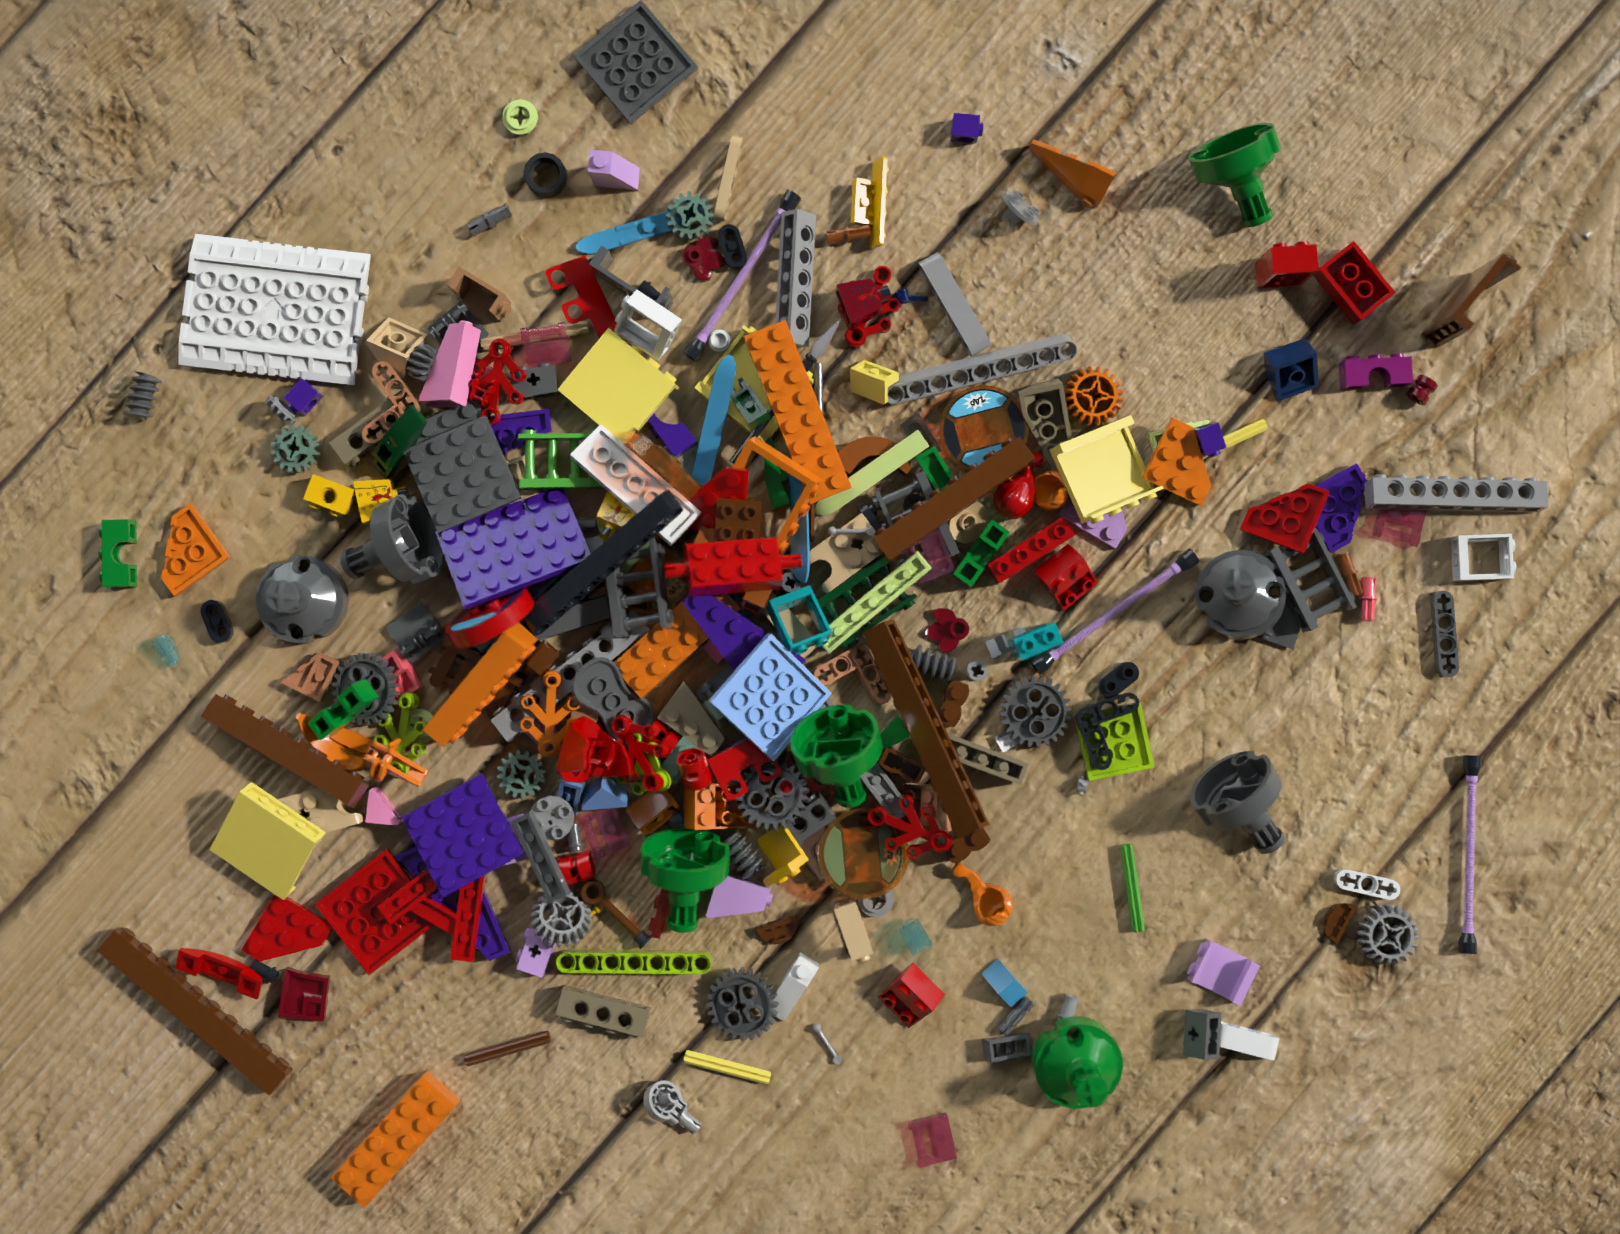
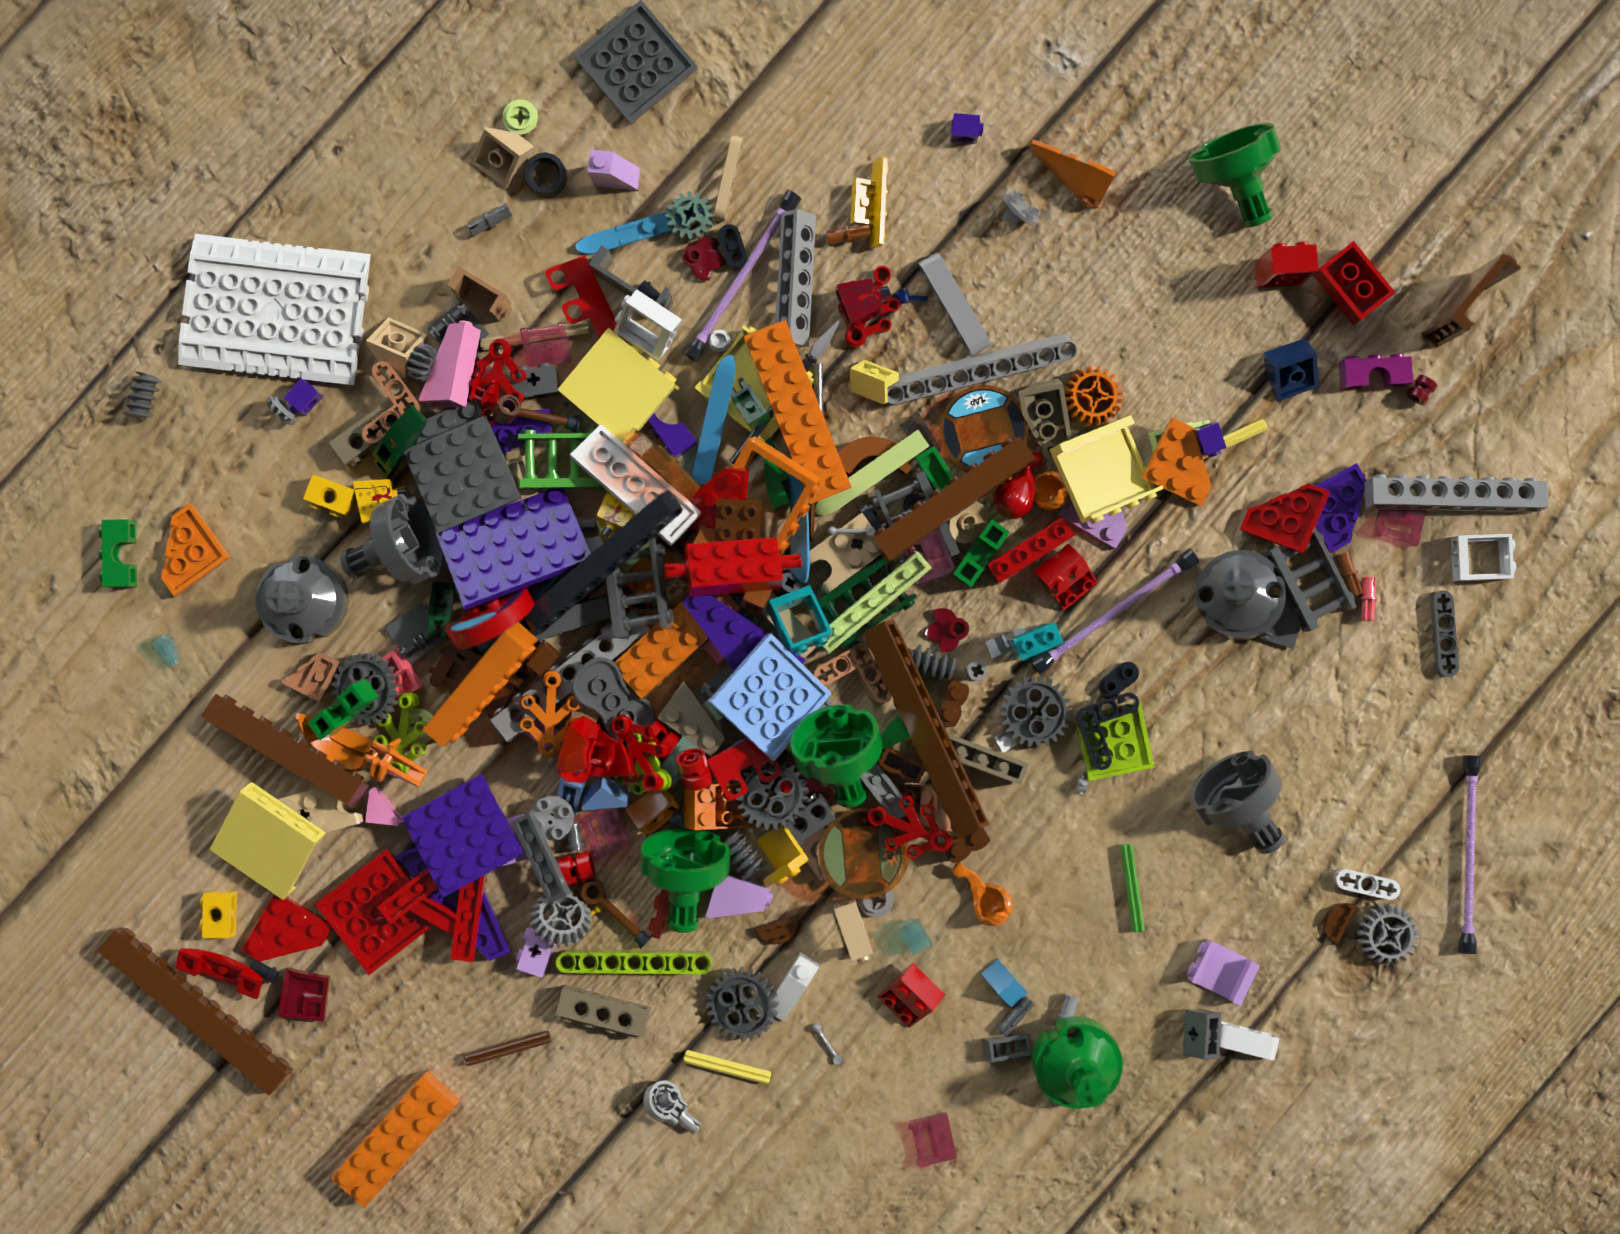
black plate [201,600,234,643] -> none
sand green gear [271,425,321,473] -> none
sand green gear [497,750,546,798] -> none
none -> yellow brick [199,890,237,938]
none -> dark green hinge [427,582,456,640]
none -> tan slope [471,128,534,189]
none -> reddish brown piece [492,395,580,433]

